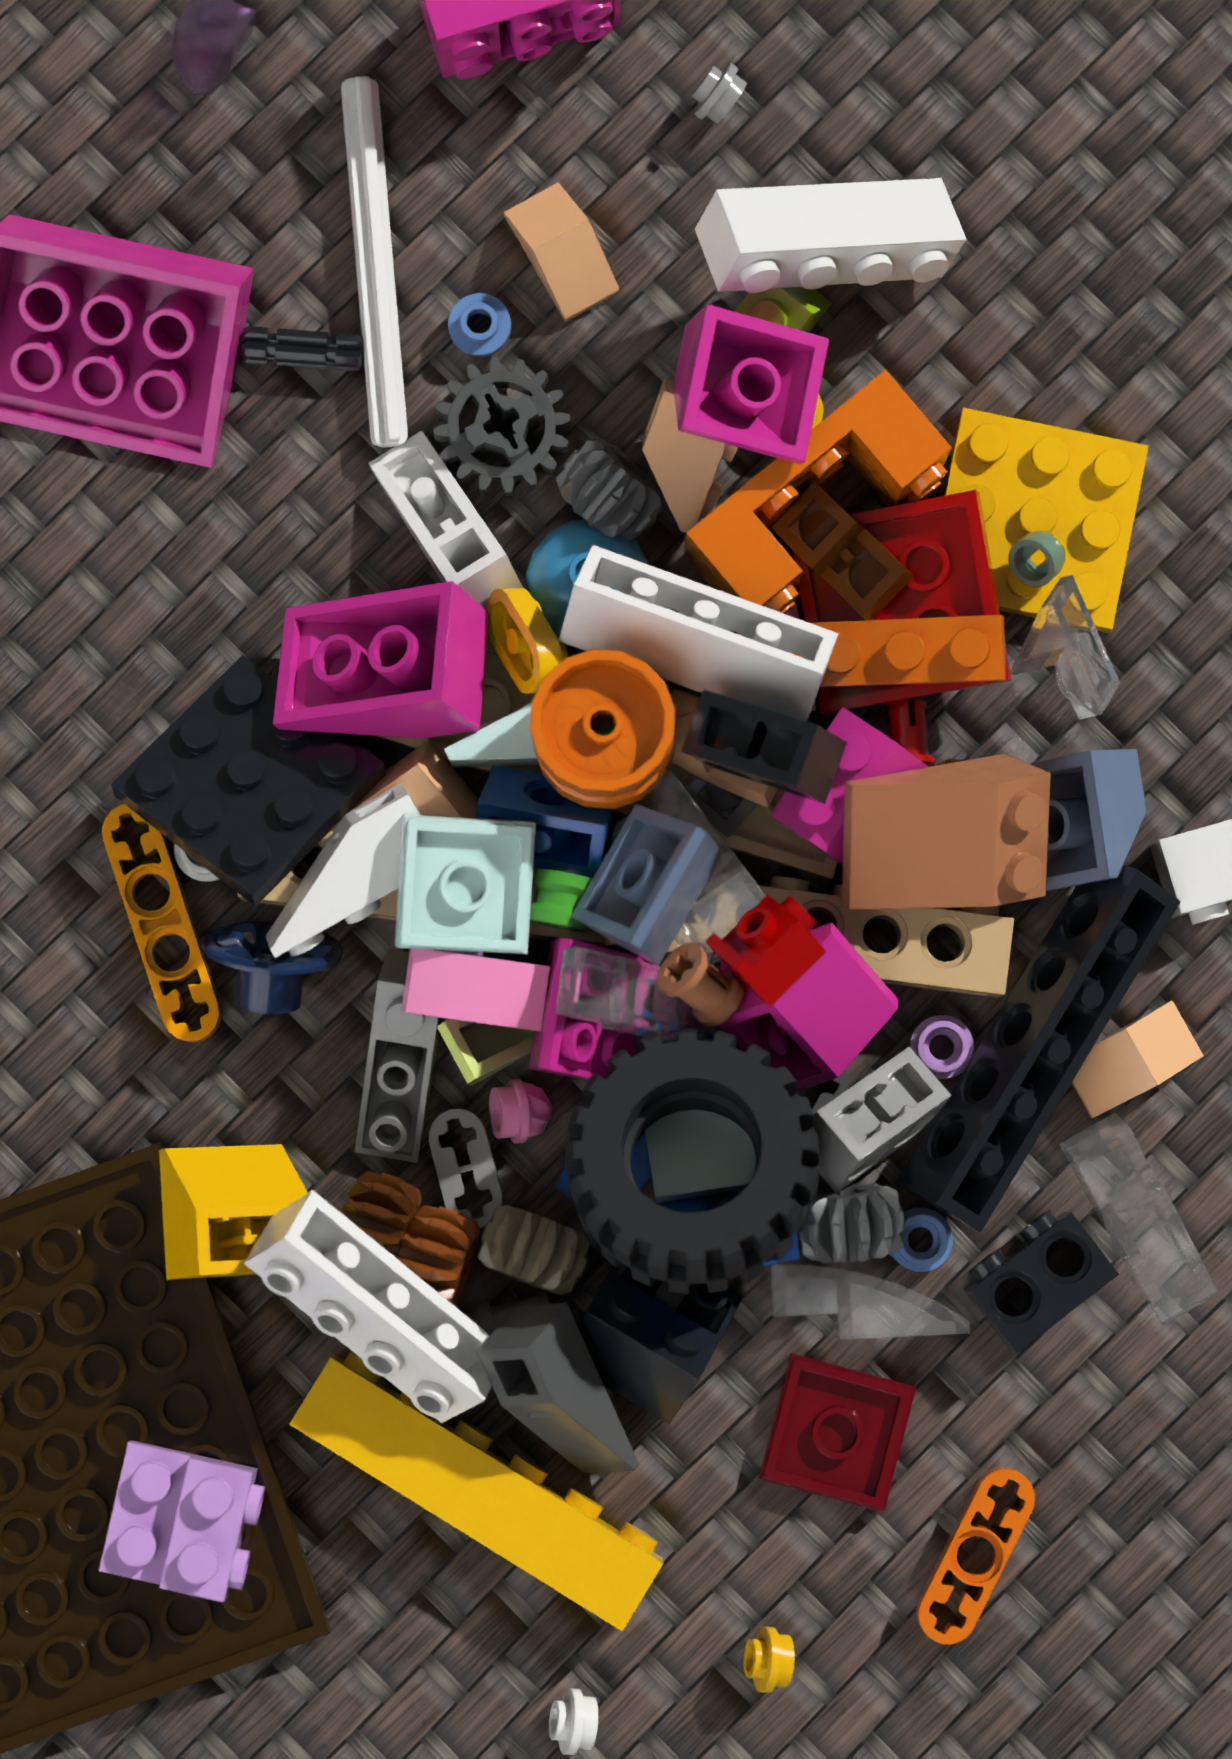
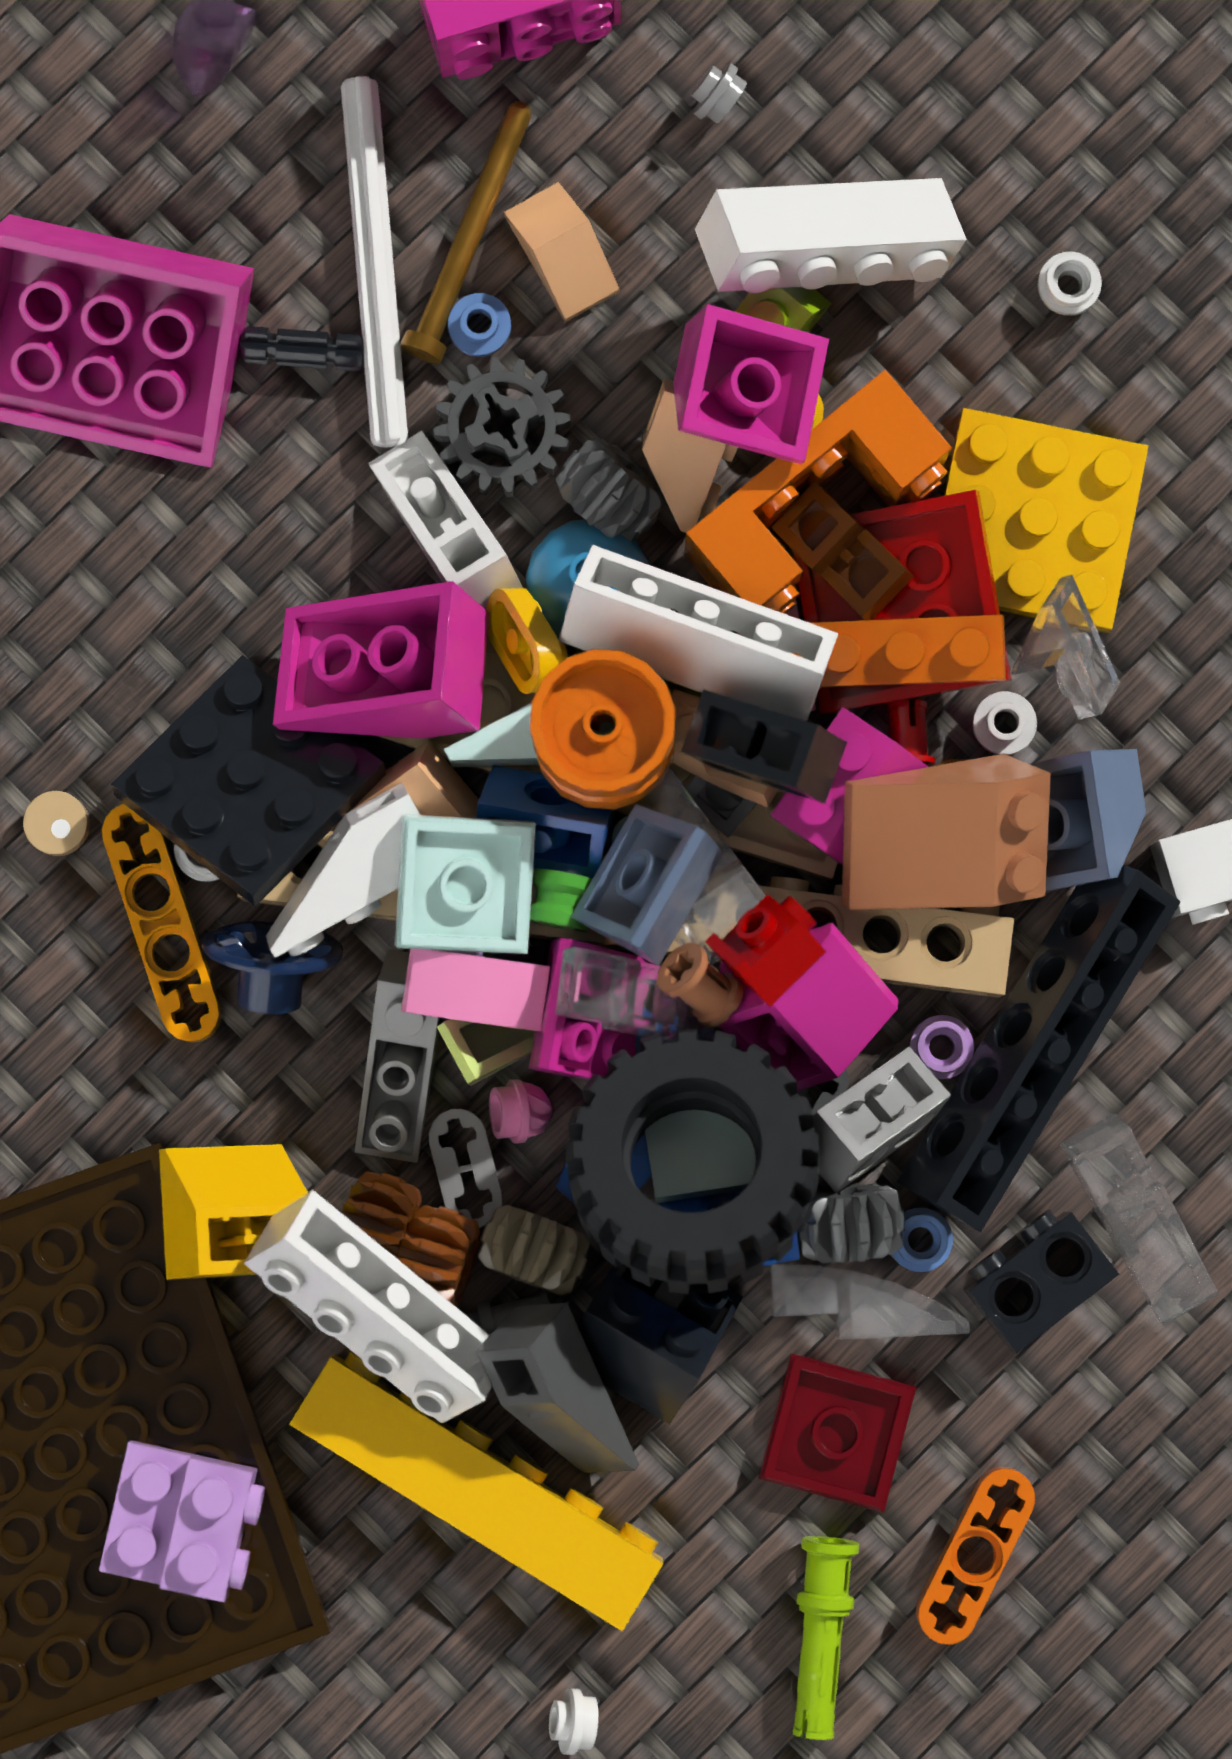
yellow plate [743,1626,795,1693] -> none
sand green hinge [1008,531,1065,587] -> none
light nougat slope [1072,1001,1204,1118] -> none
none -> tan tile [23,791,90,856]
none -> pearl gold bar [400,101,531,364]
none -> lime pin [792,1536,859,1740]
none -> white plate [973,691,1037,755]
none -> white plate [1038,252,1102,316]

